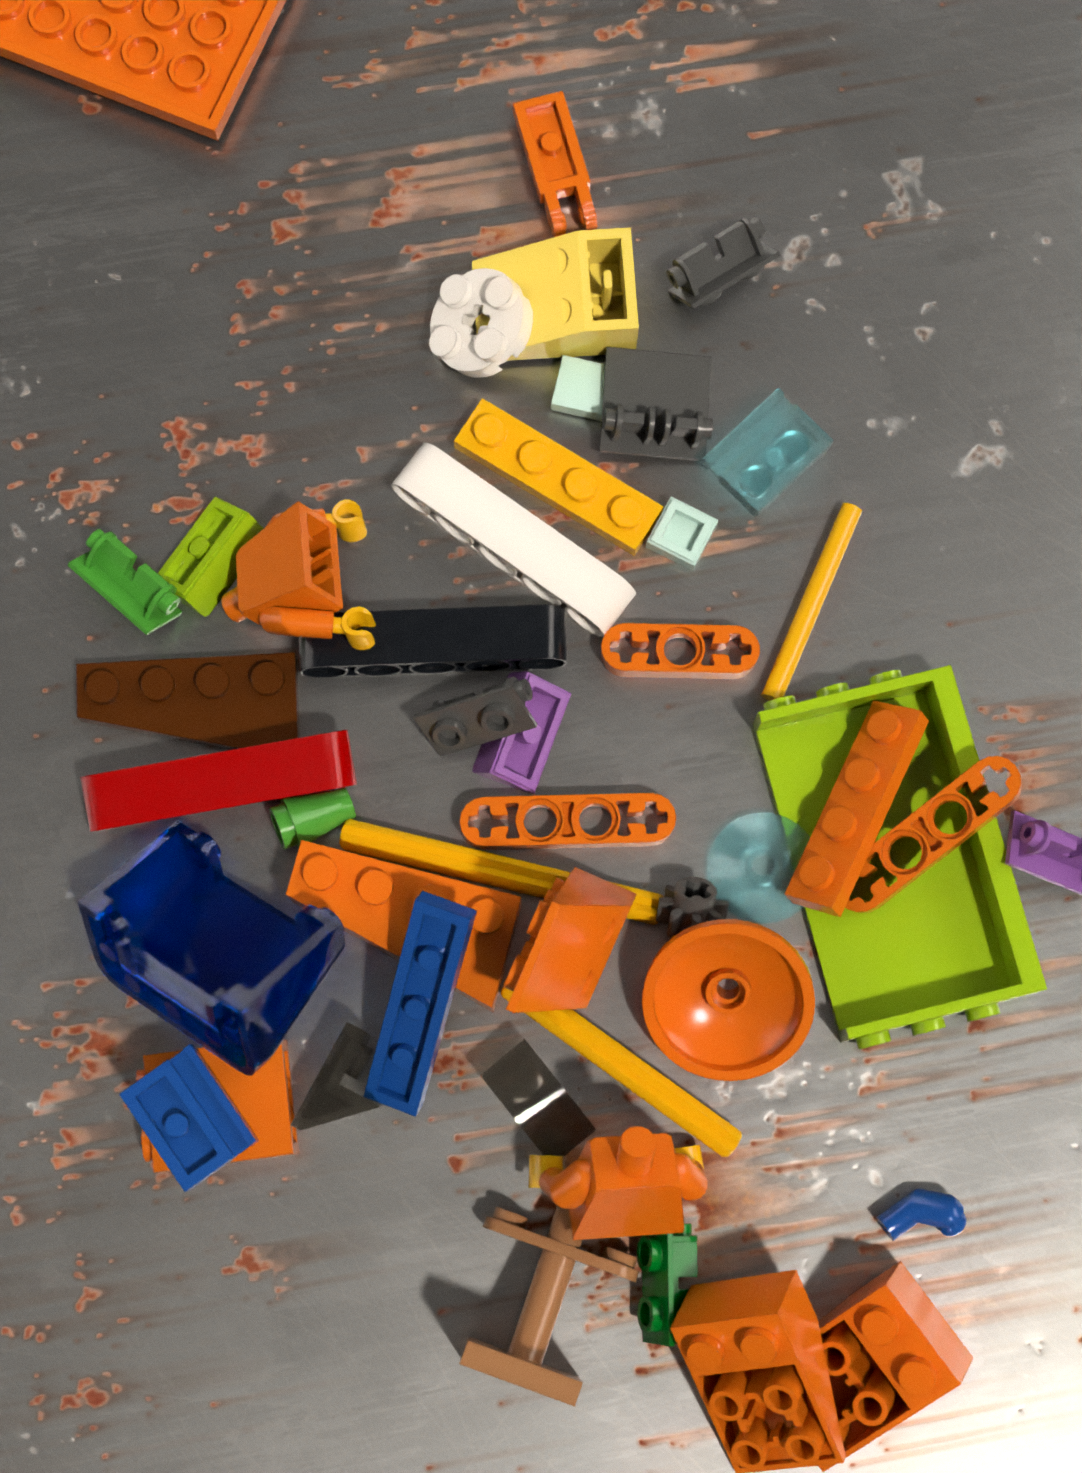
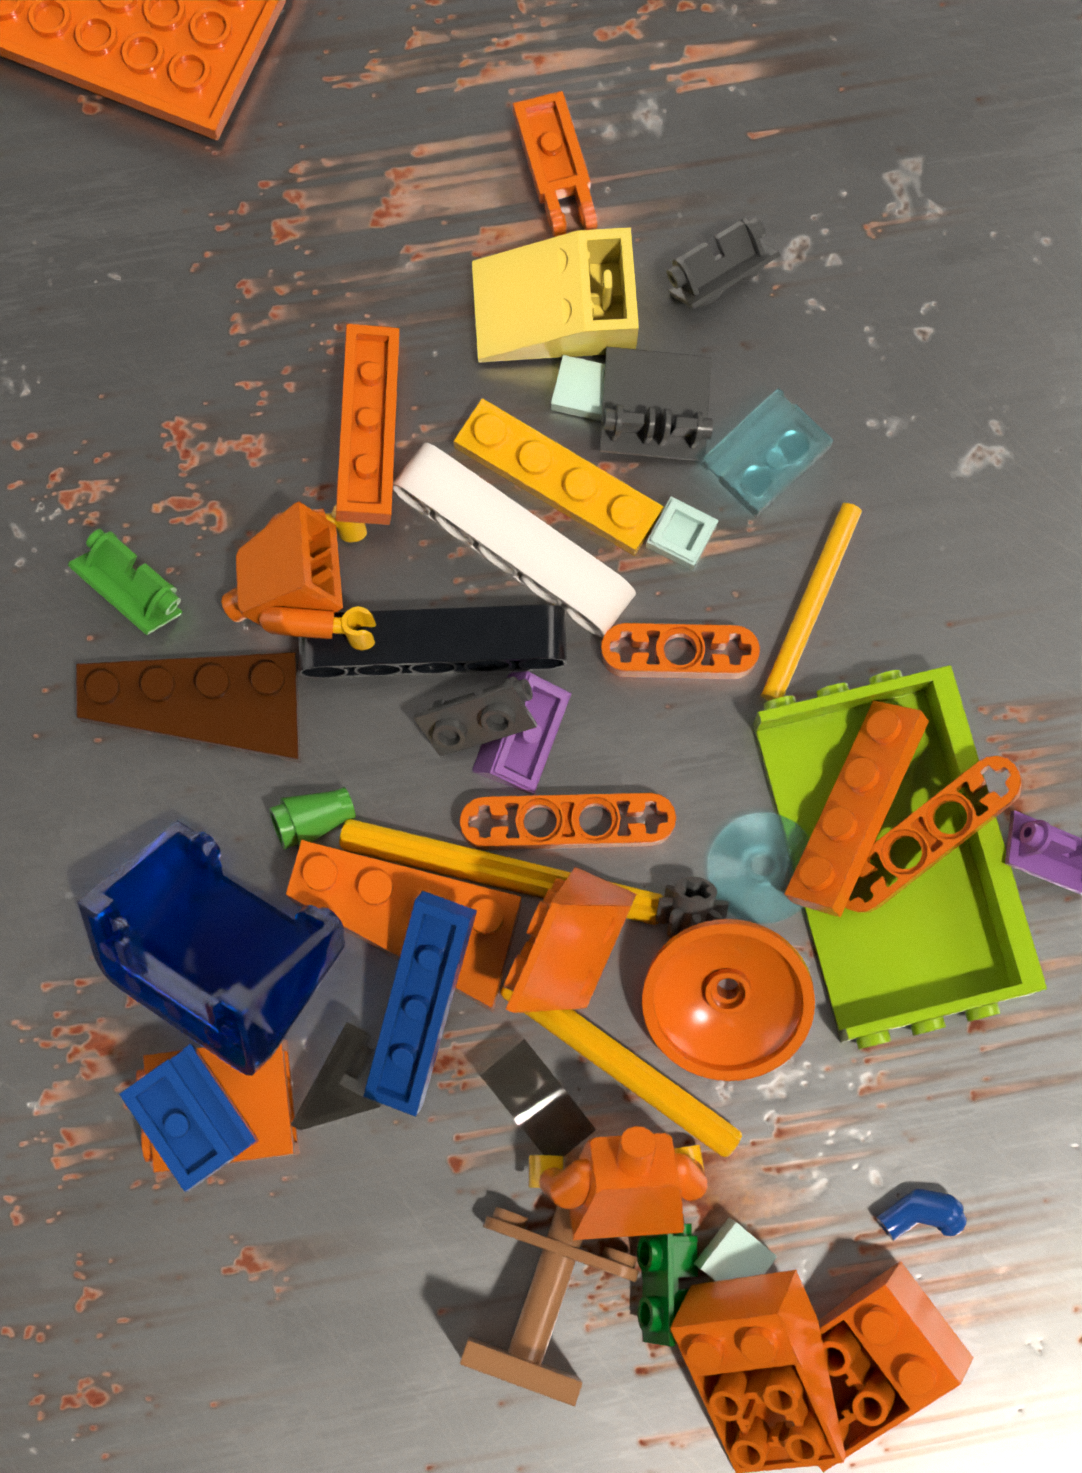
red beam [80,729,357,832] -> none
lime slope [157,497,264,617] -> none
white plate [429,268,533,378] -> none
none -> orange plate [335,324,400,525]
none -> light aqua tile [694,1218,777,1281]

